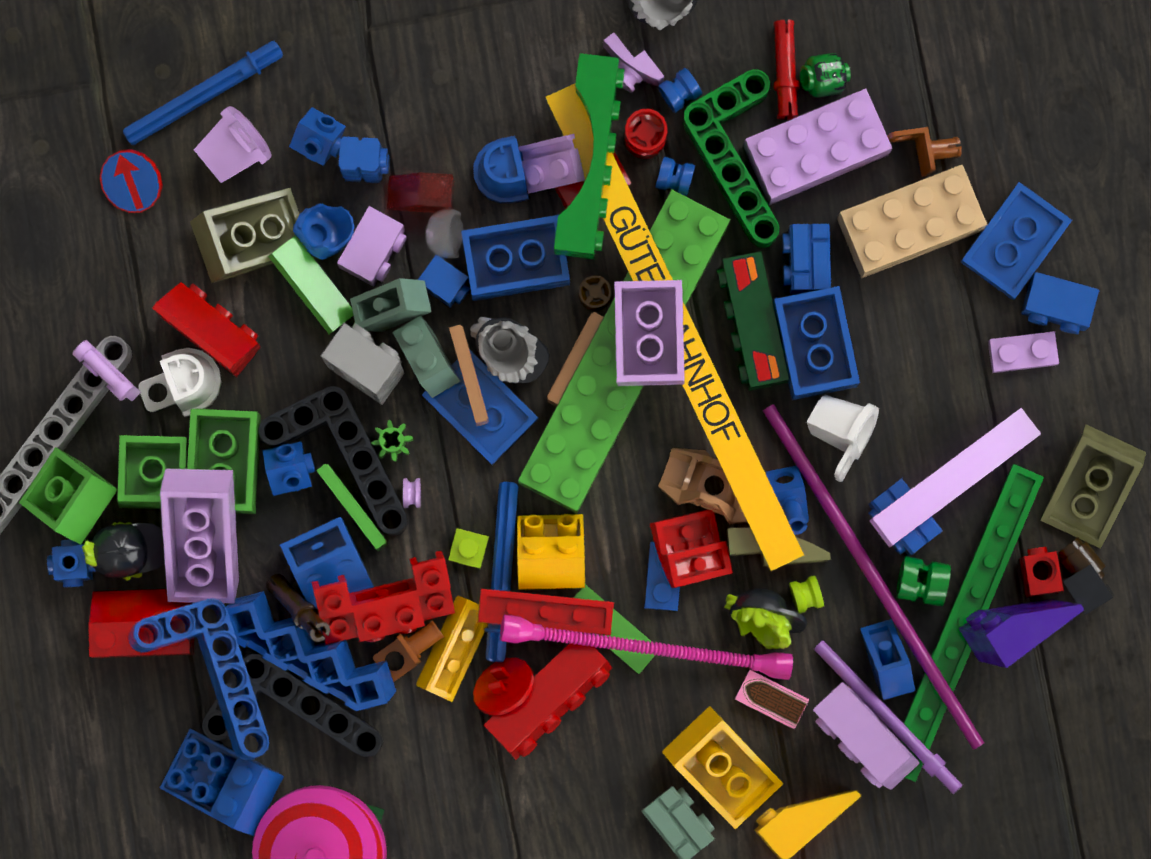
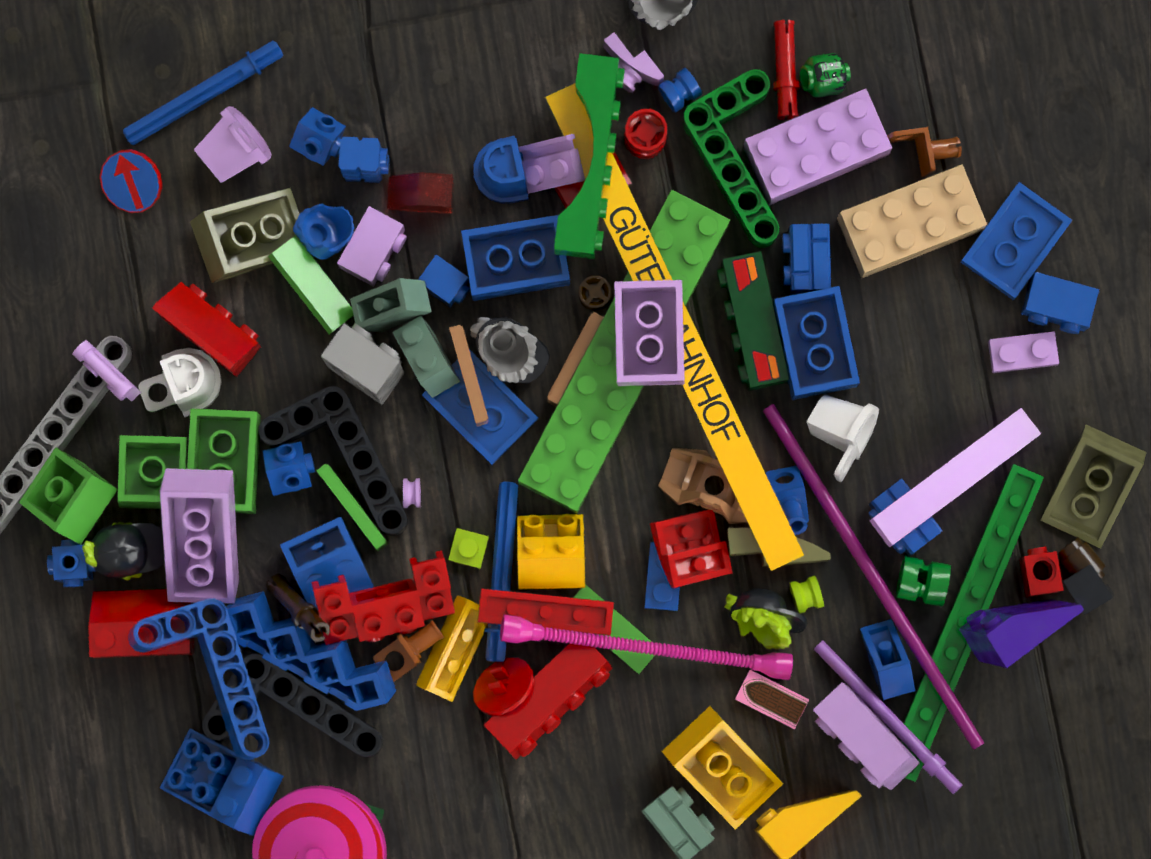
bright green gear [371,420,413,462] -> none
clear hair [425,209,463,258] -> none
blue wheel [655,156,696,197] -> none

